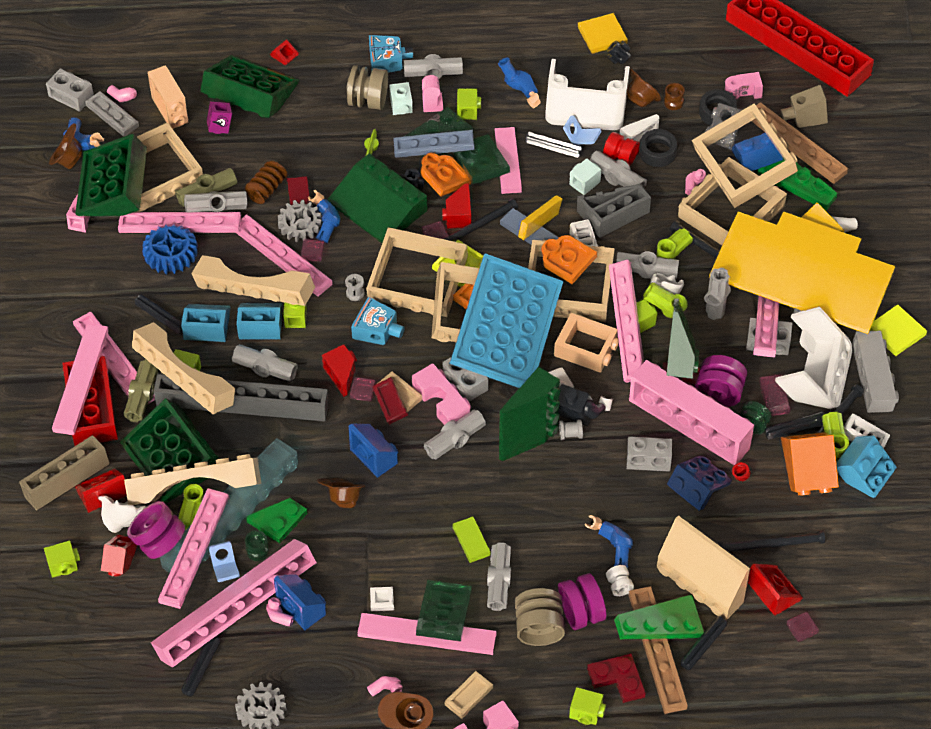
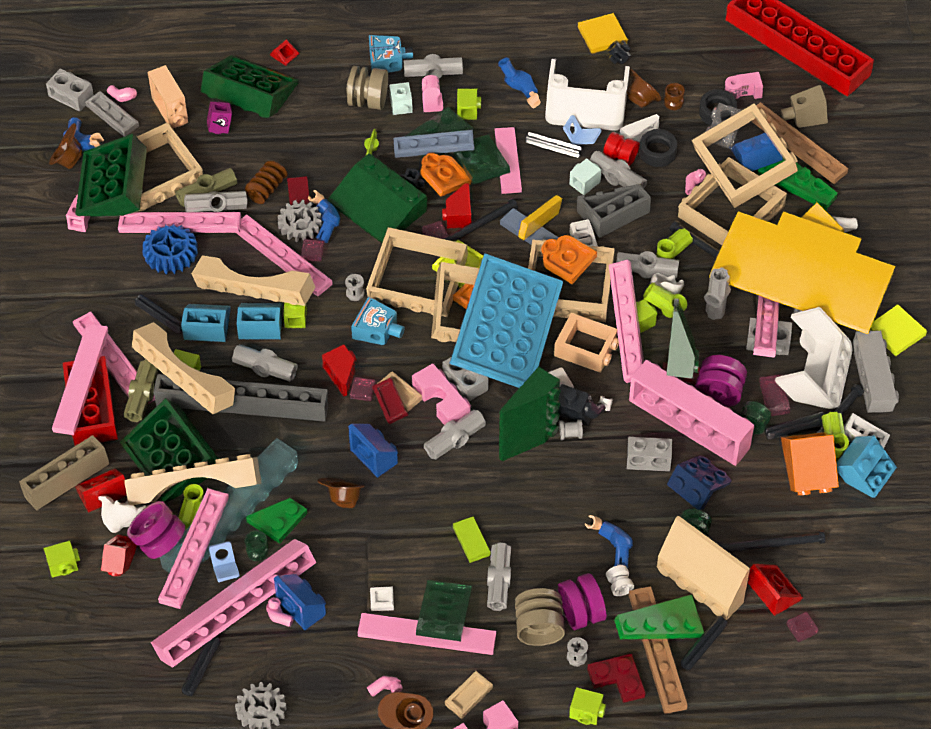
red hinge [732,462,751,482] -> none
none -> light grey bush [567,637,588,666]
none -> clear green wheel [681,509,712,537]

